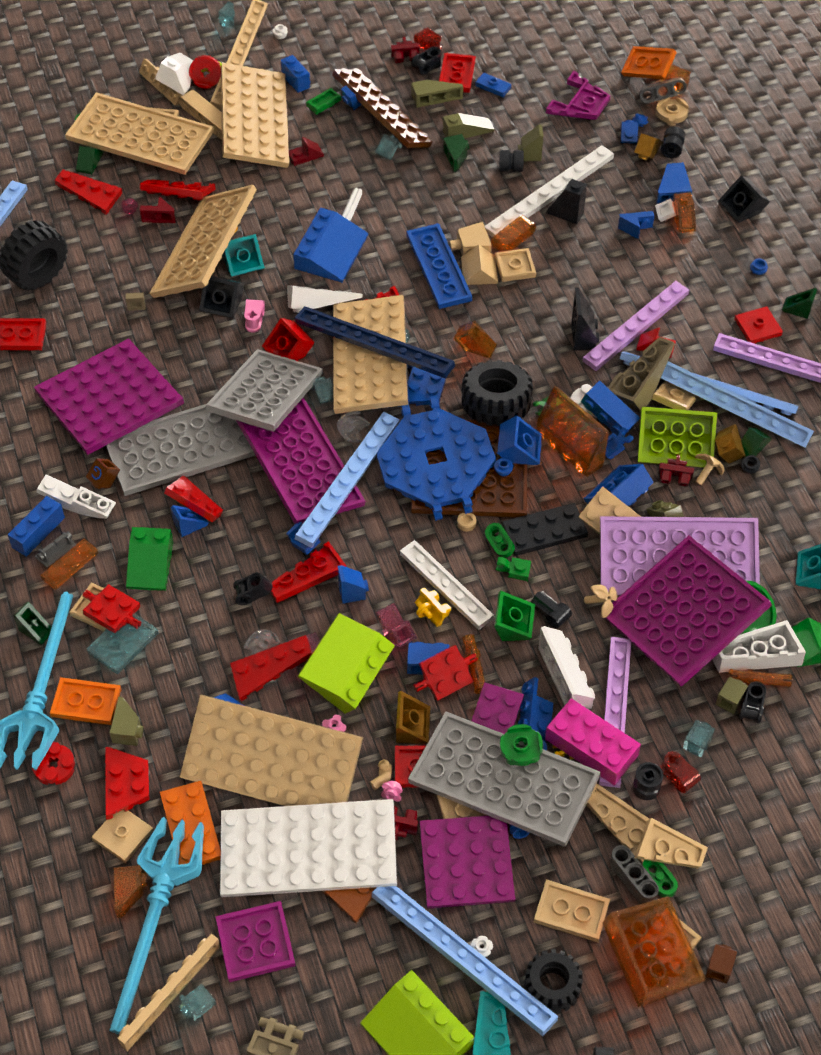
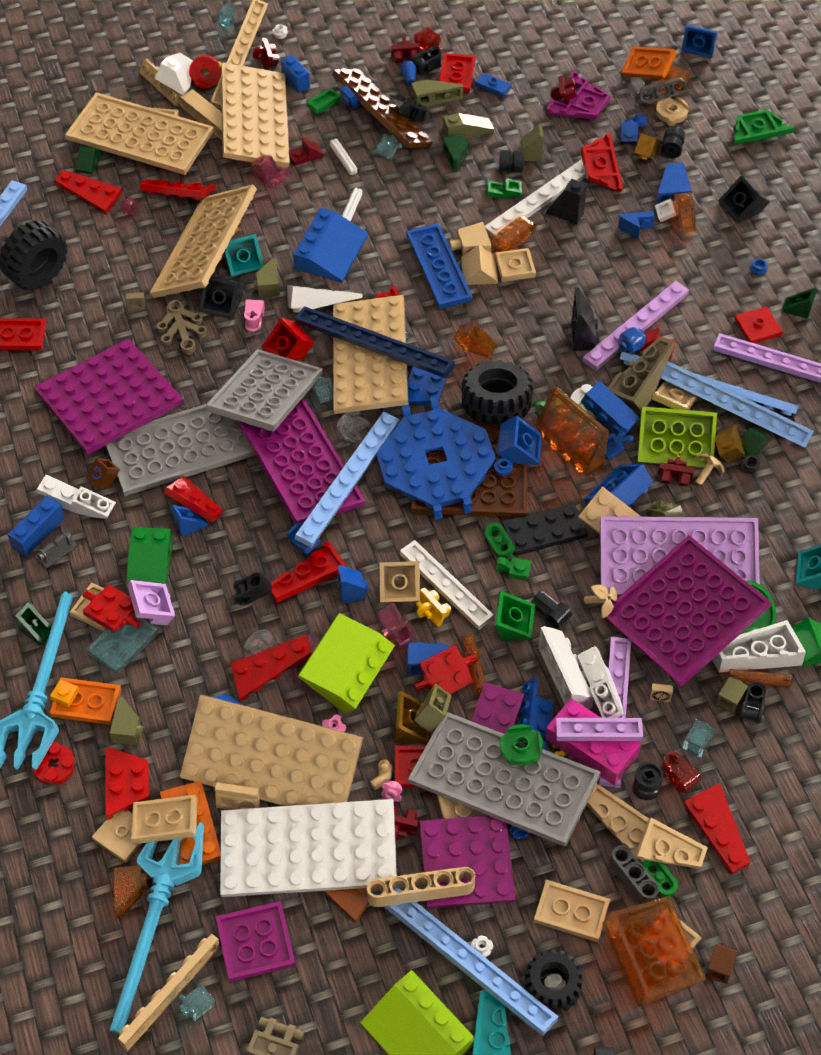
clear orange plate [41,539,98,590] -> none
dark red slope [140,197,176,223] -> none
tan tile [457,513,476,532] -> none
none -> light orange plate [50,679,80,707]
none -> lavender plate [127,580,175,625]
none -> tan tile [130,794,198,844]
none -> dark tan plant [157,300,207,355]
none -> tan plate [215,782,260,810]
none -> clear pink brick [250,155,290,188]
none -> dark red hips [252,38,280,70]
none -> olive slope [254,258,280,297]
none -> white axle [330,138,357,175]
none -> tan beam [367,867,475,907]
none -> tan slope [379,561,420,603]
none -> black hinge [389,94,432,122]
none -> blue cone [400,61,416,86]
none -> olive slope [414,683,452,732]
none -> green slope [486,178,522,198]
none -> white plate [544,974,566,990]
none -> dark red hips [550,75,577,105]
none -> lavender plate [556,718,643,741]
none -> white slope [577,646,624,718]
none -> red wing [580,133,623,192]
none -> blue head [618,327,646,354]
none -> tan tile [650,683,673,702]
none -> blue slope [681,25,718,58]
none -> red wing [683,783,750,875]
none -> green wing [734,109,794,145]

